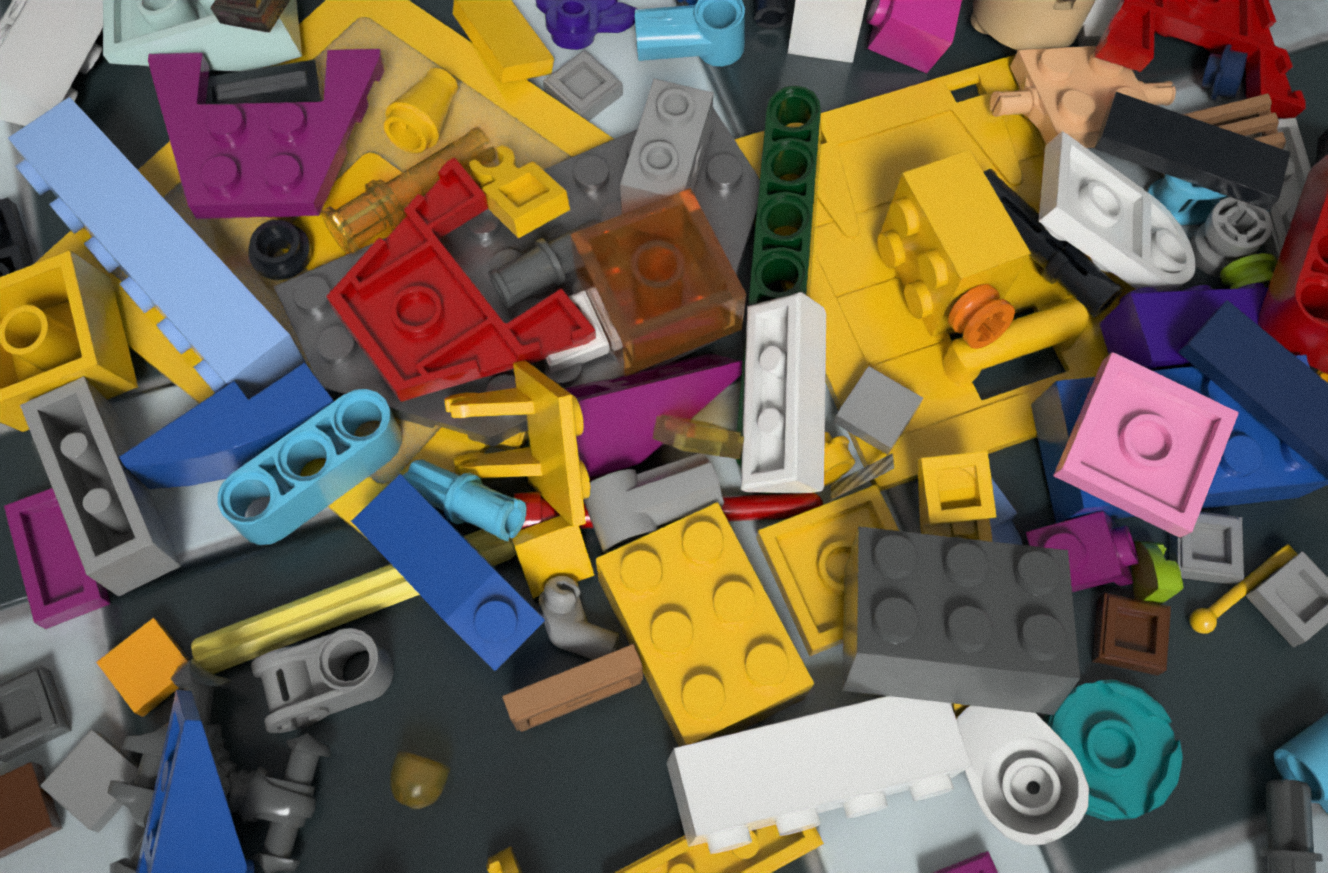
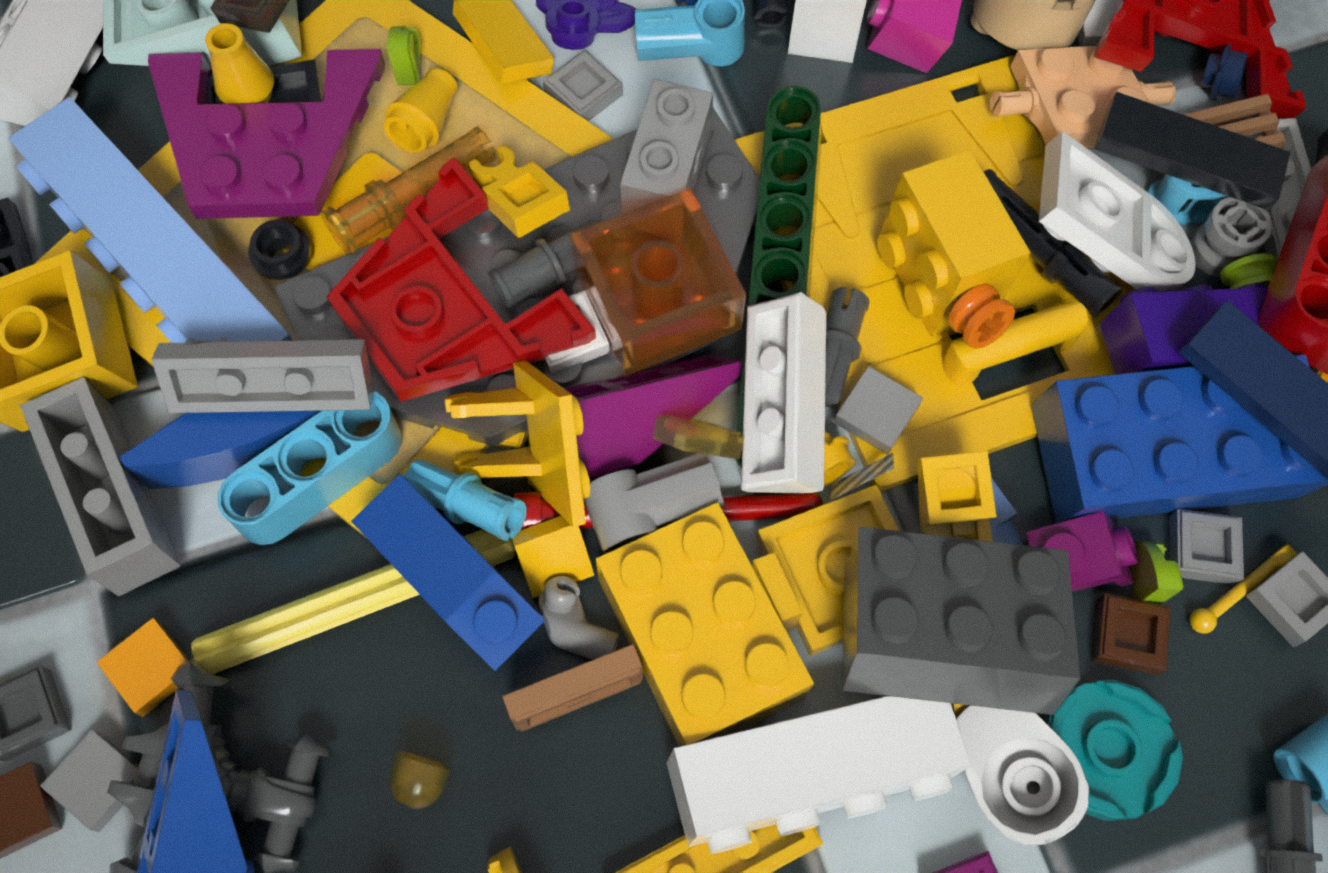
magenta tile [4,488,111,629] -> none
light grey piece [251,628,394,733] -> none
bright pink plate [1053,352,1239,538] -> none
none -> light grey hinge [151,337,374,413]
none -> yellow cone [205,23,274,104]
none -> lime tile [387,26,421,85]
none -> yellow tile [751,552,803,632]
none -> dark grey axle [825,287,870,408]

